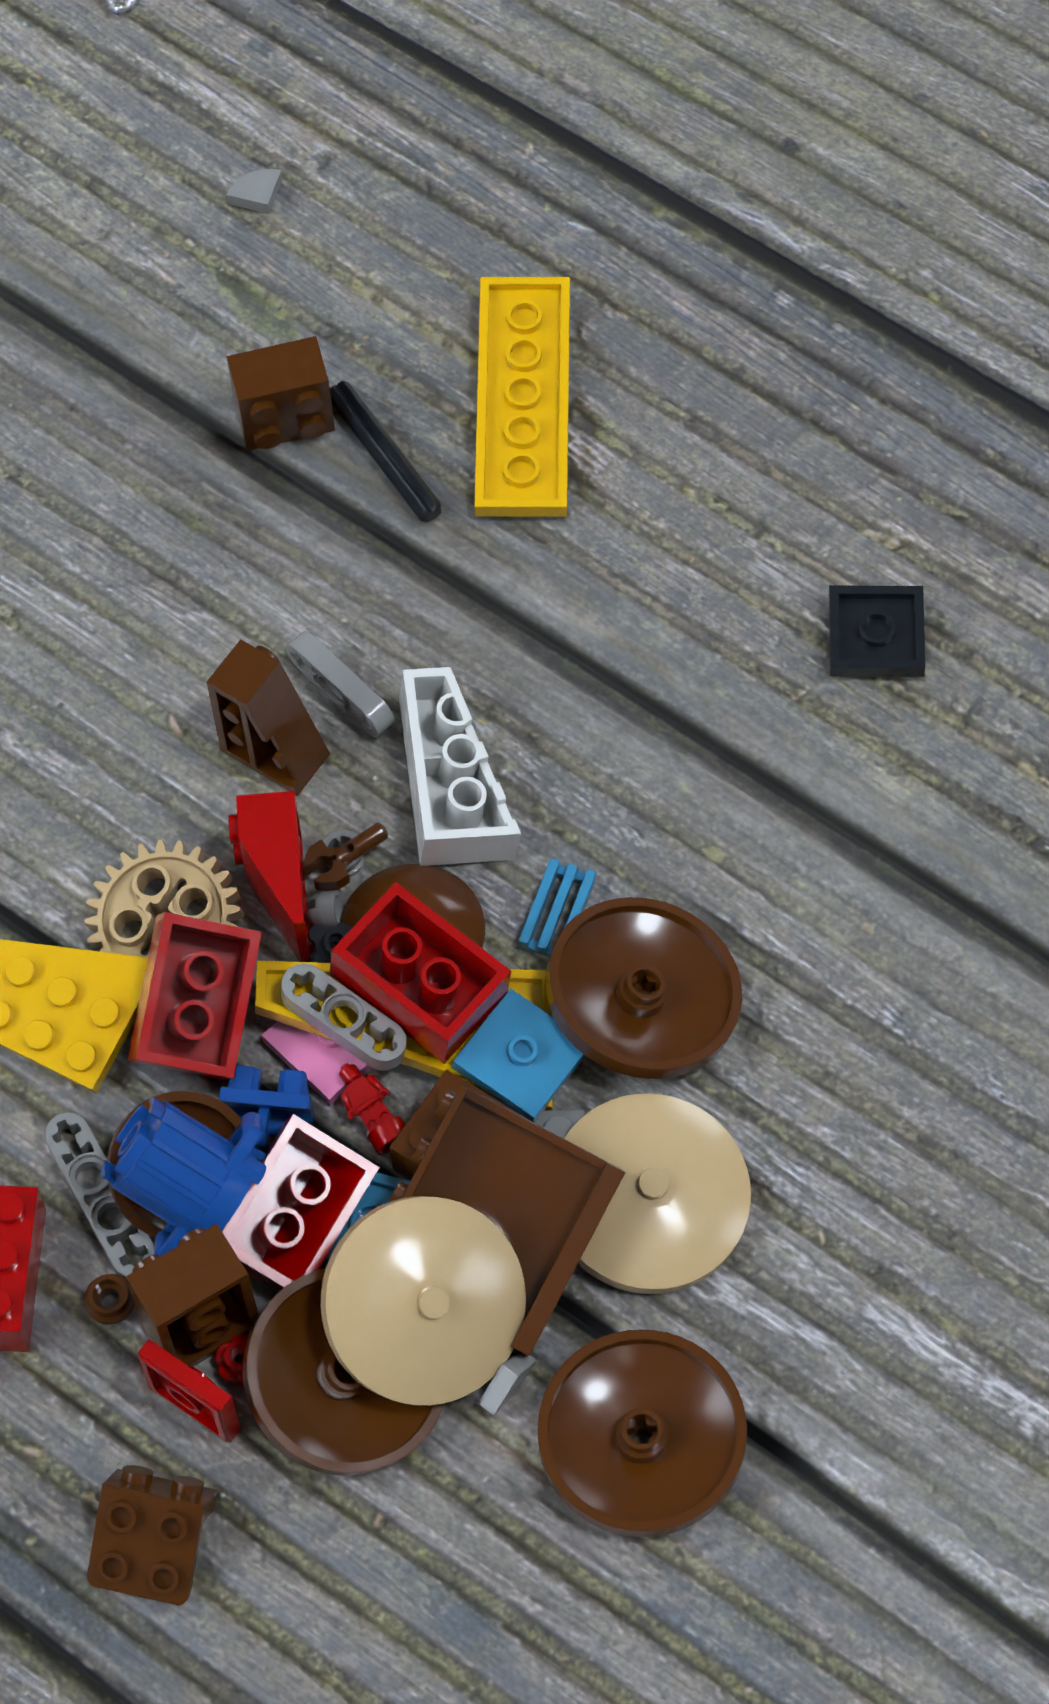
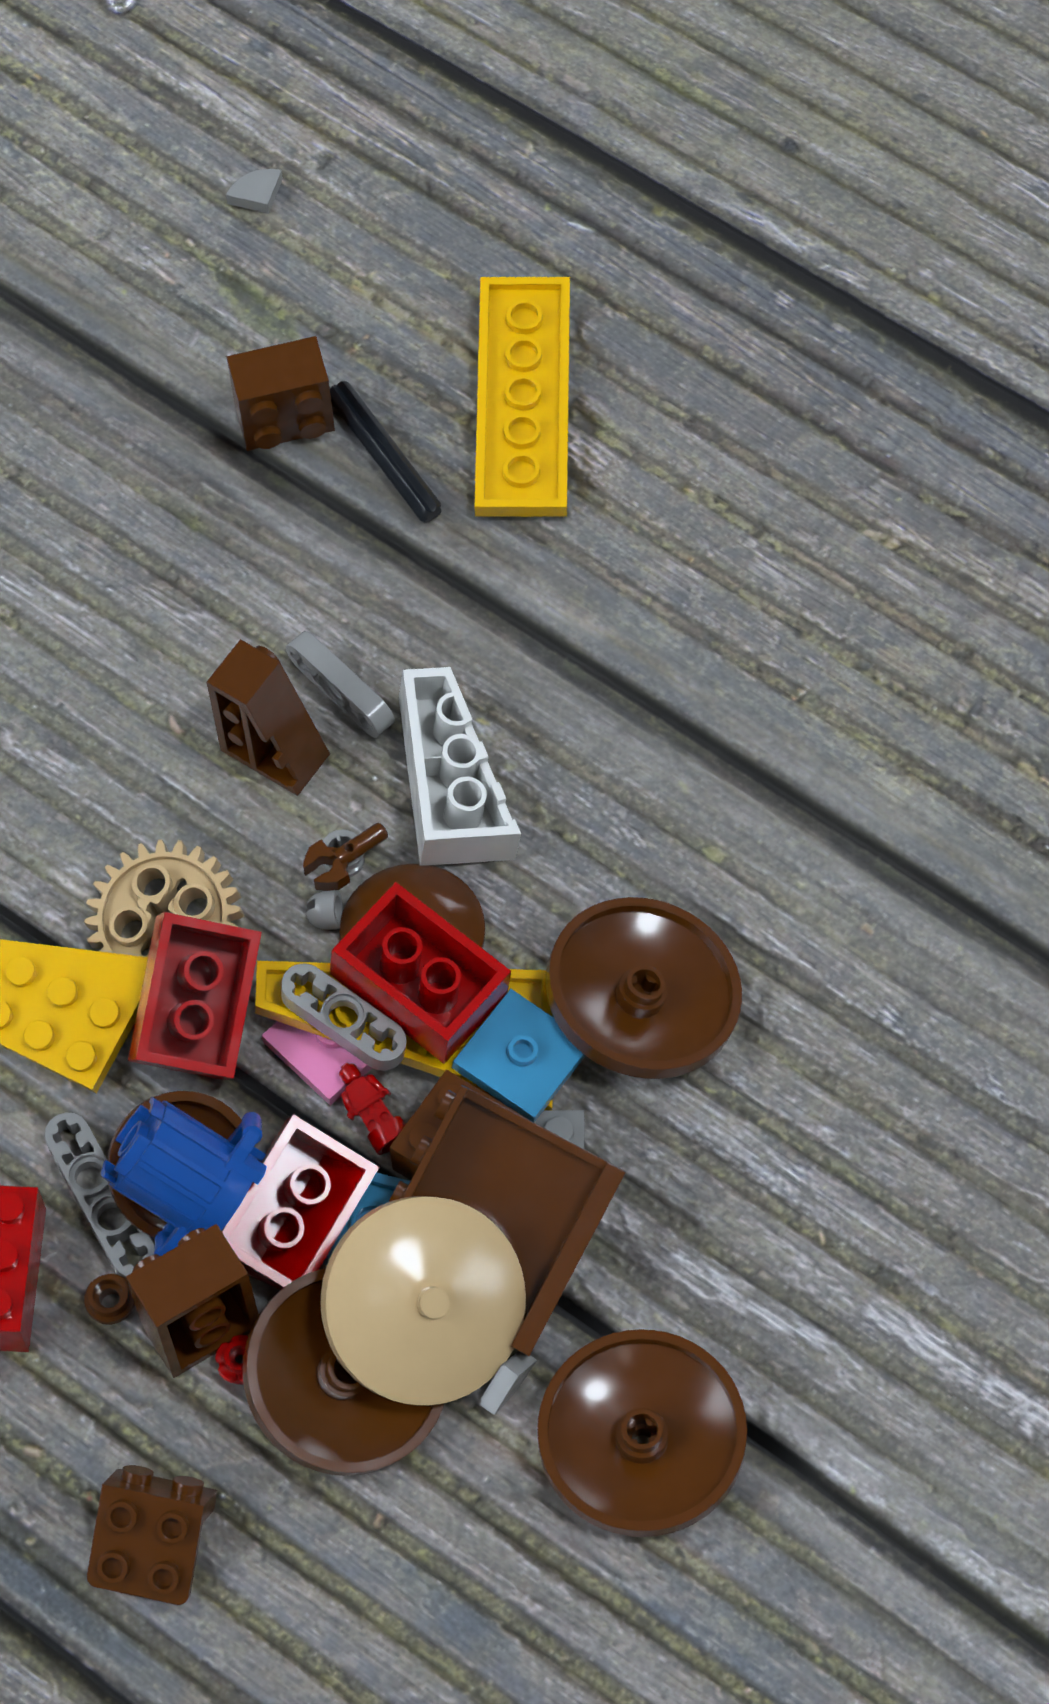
red plate [138,1339,241,1443] -> none
blue hips [219,1065,314,1149] -> none
red slope [228,791,311,962] -> none
black plate [307,923,352,963] -> none
dark azure tile [519,858,597,957] -> none
tan dish [564,1093,751,1294] -> none
black plate [829,585,925,677] -> none

